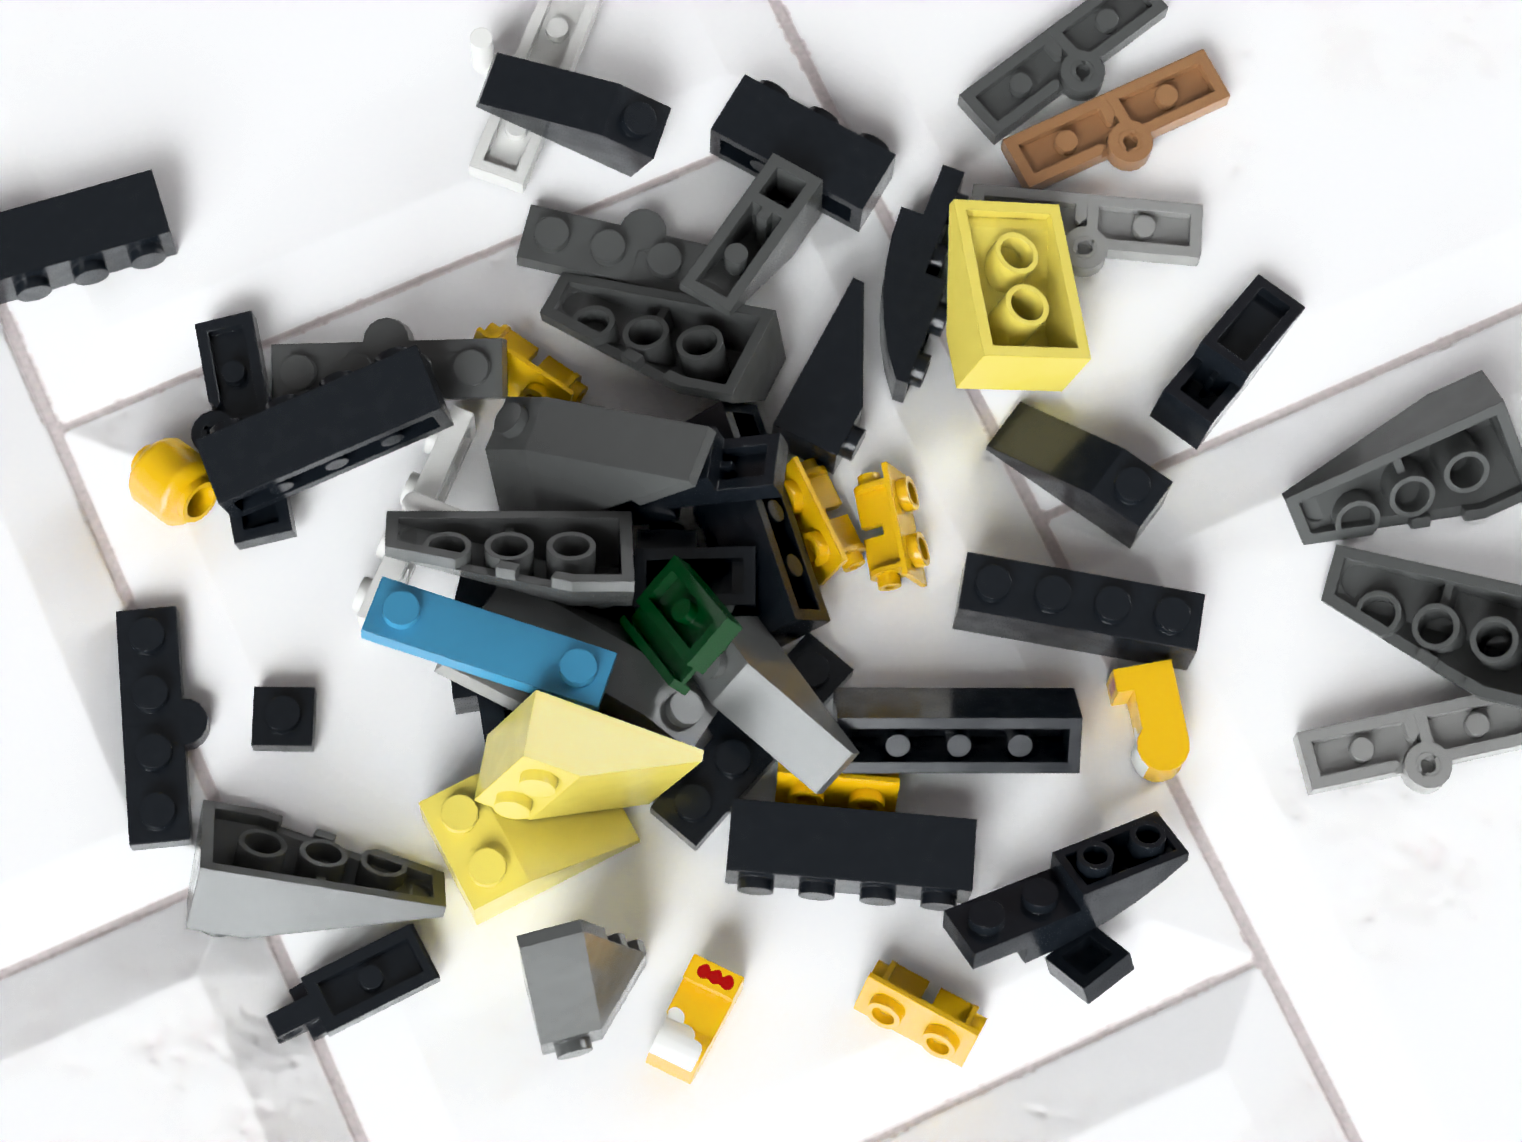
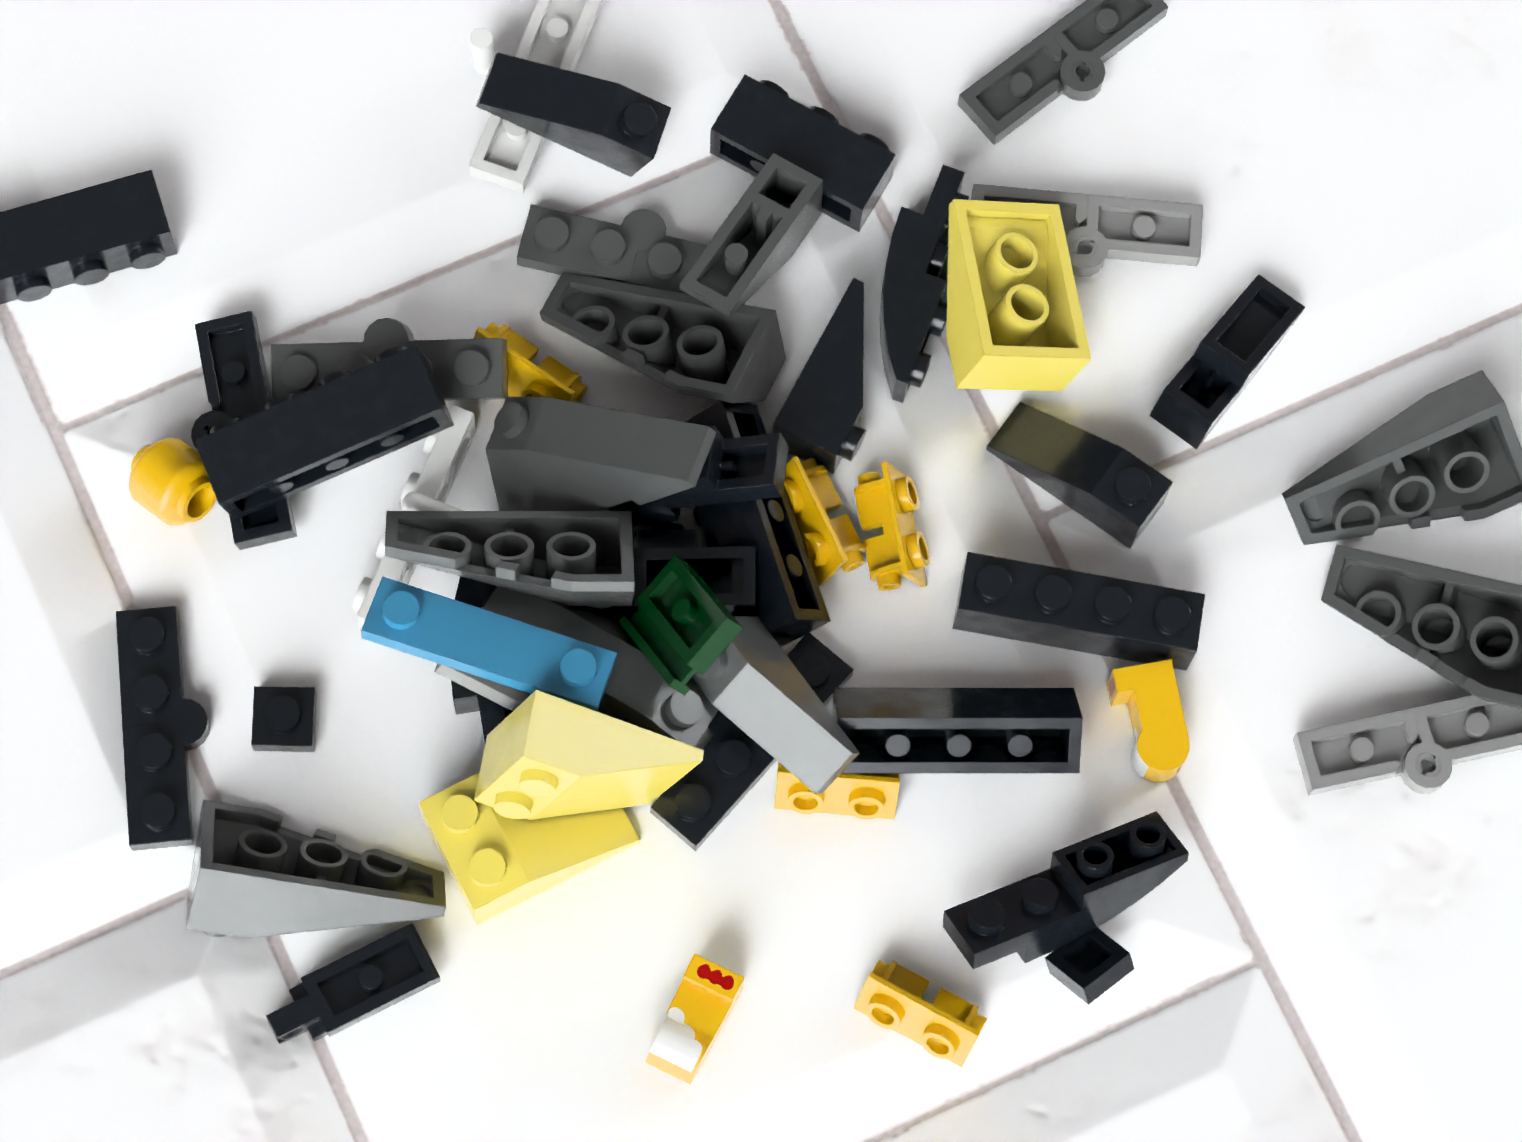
wedge [516,919,646,1060] -> none
black brick [725,798,977,911] -> none
medium nougat hinge [1000,49,1231,190] -> none

